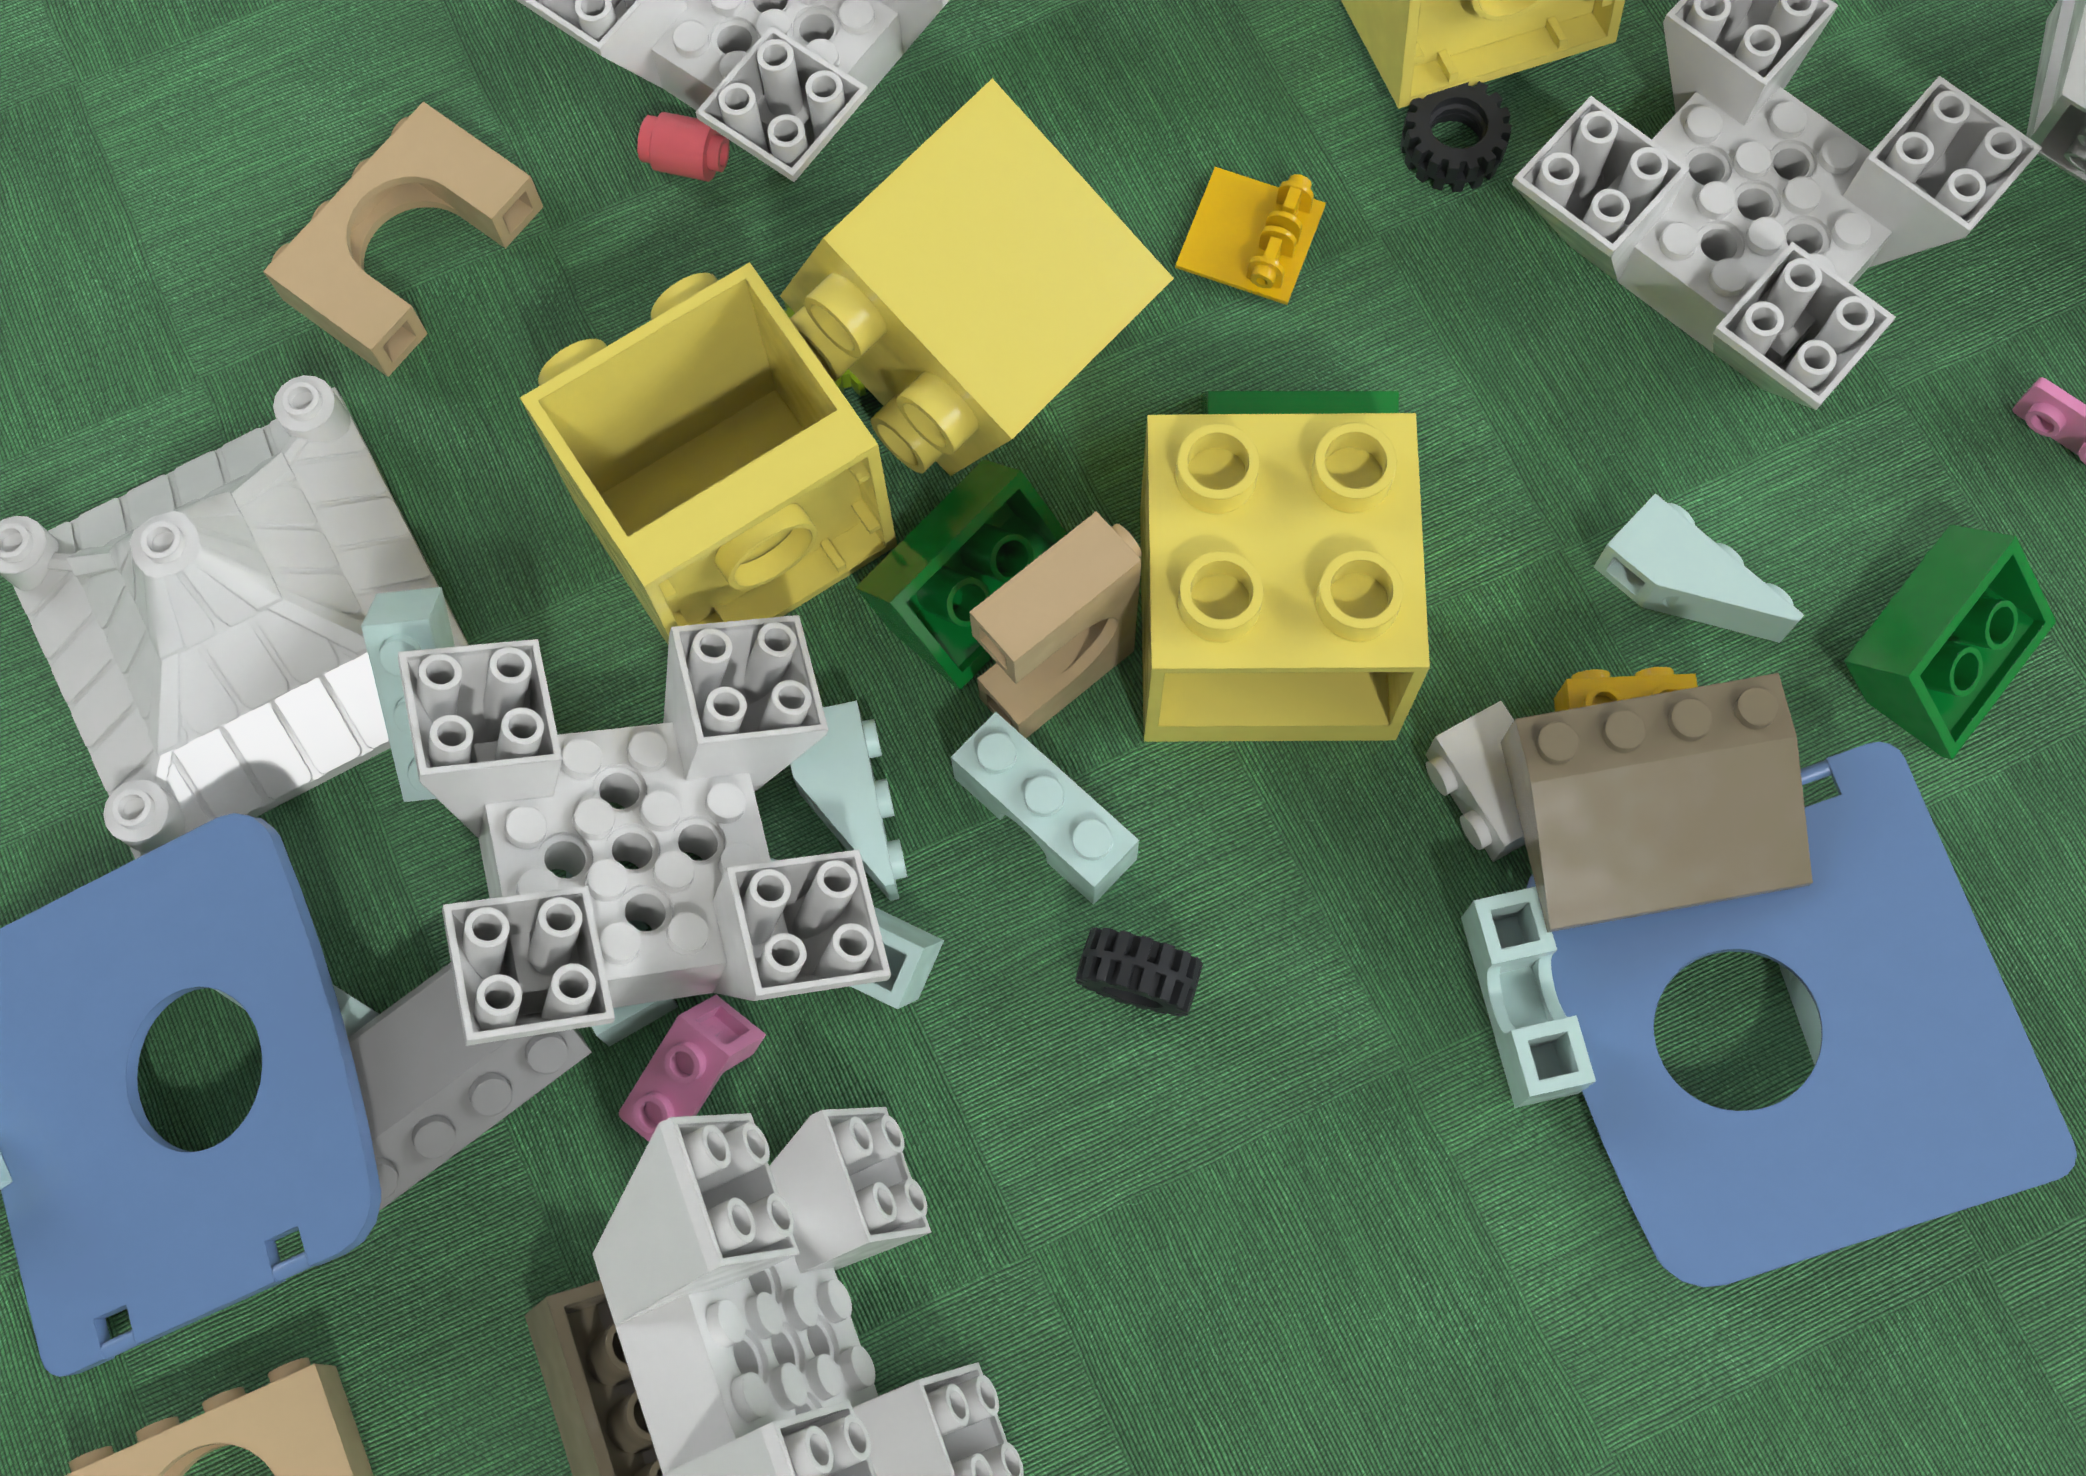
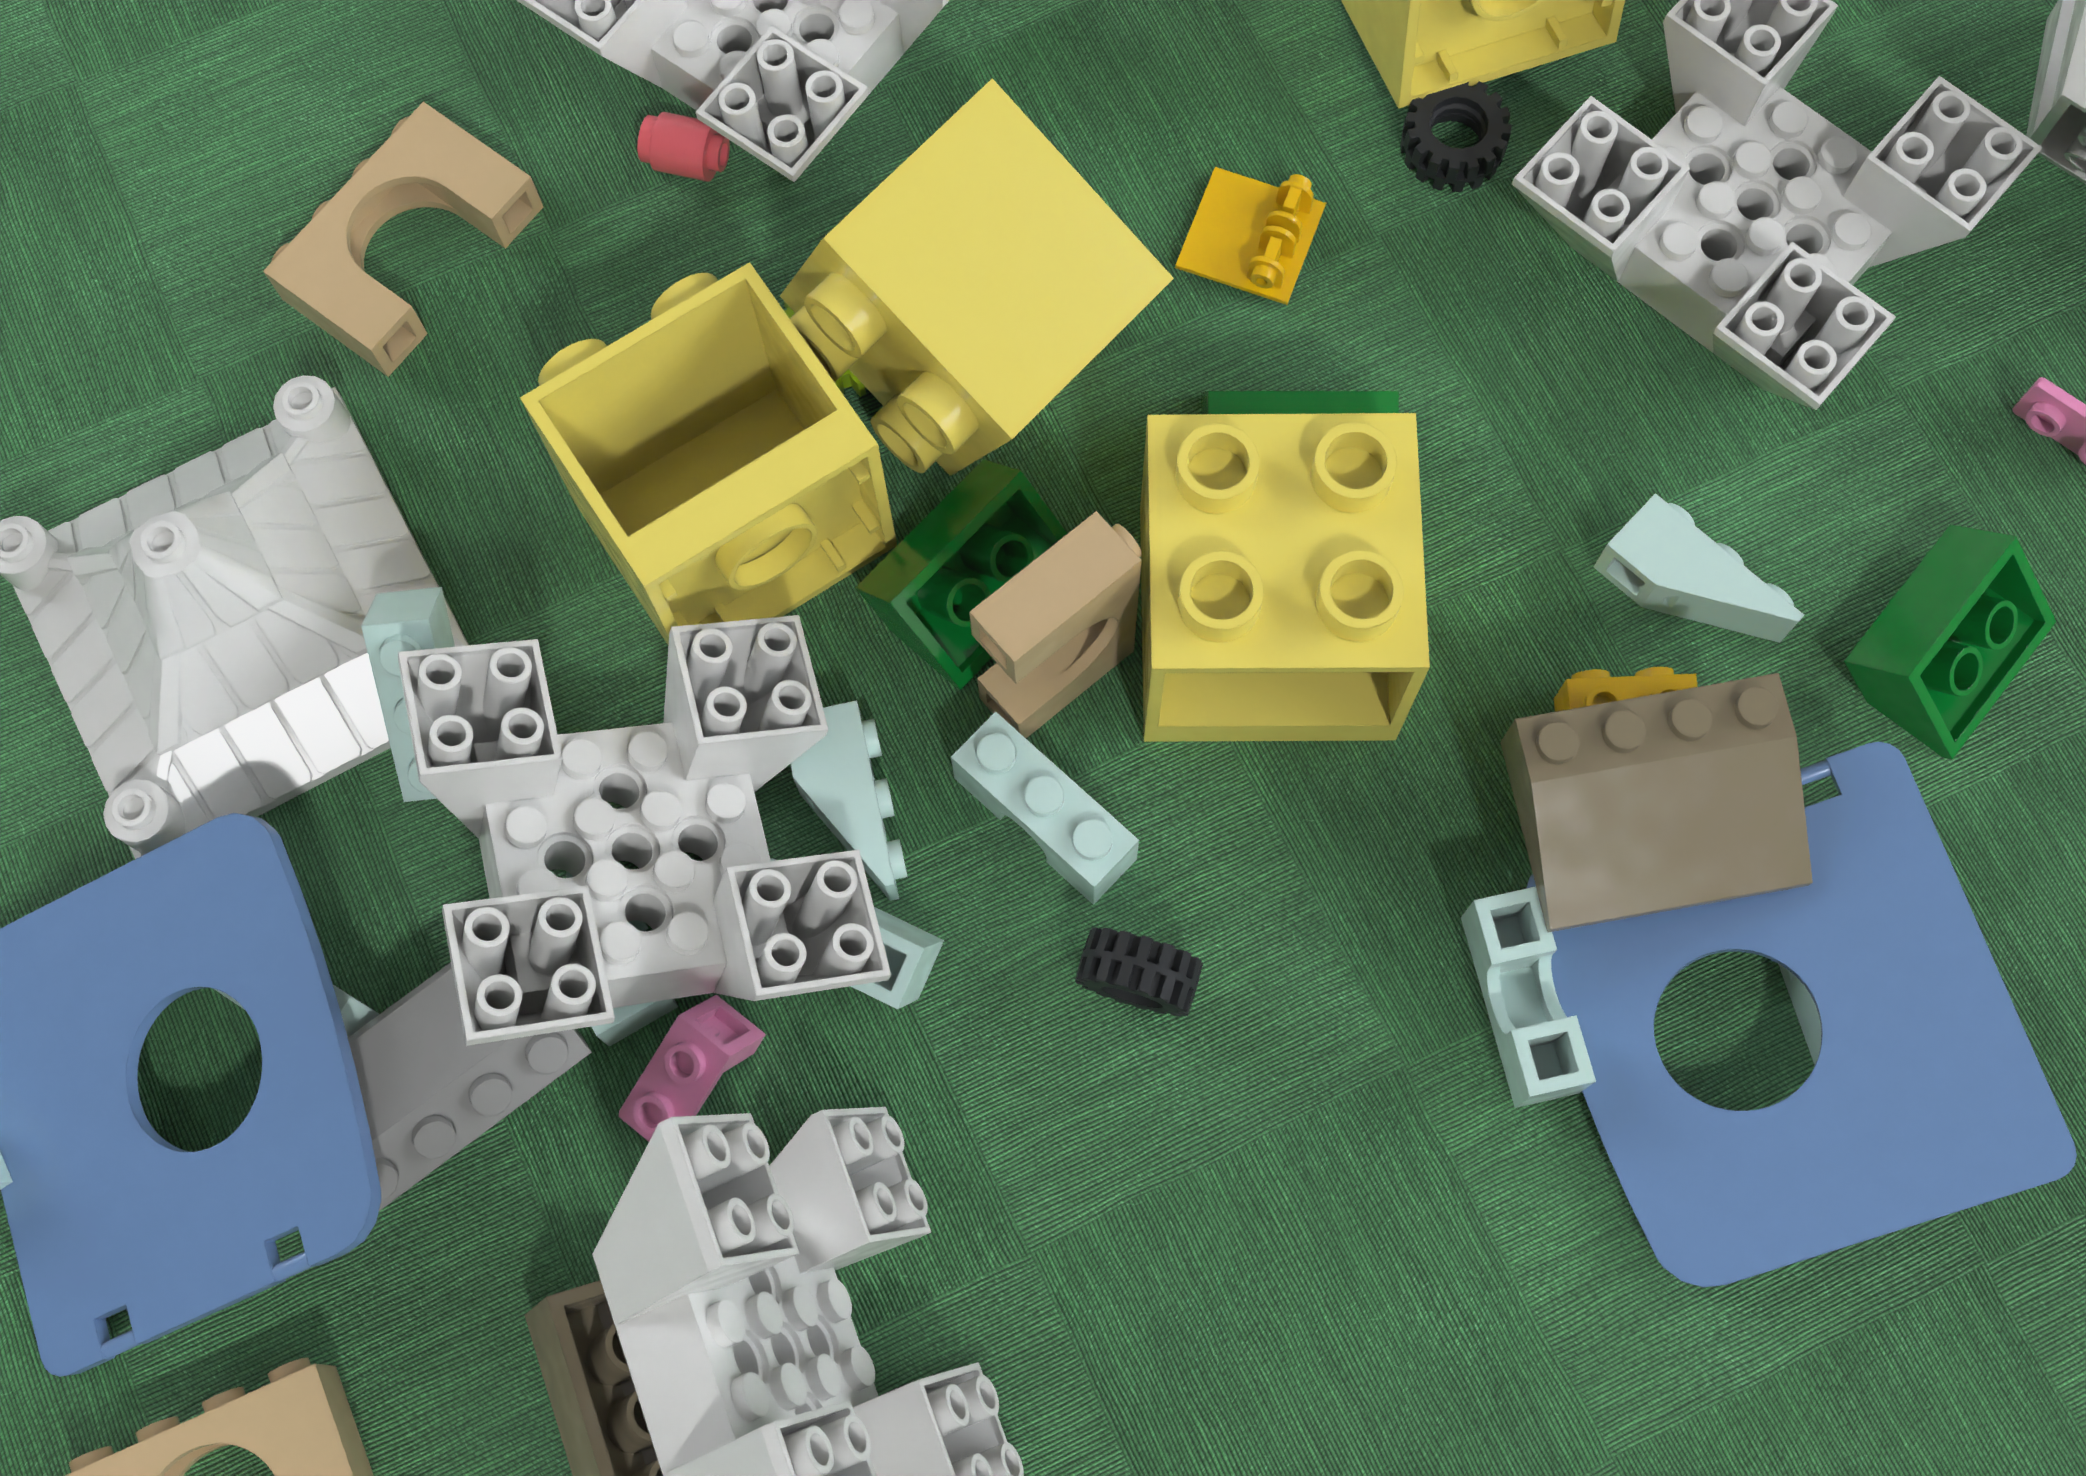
white brick [1426,701,1525,862] -> none

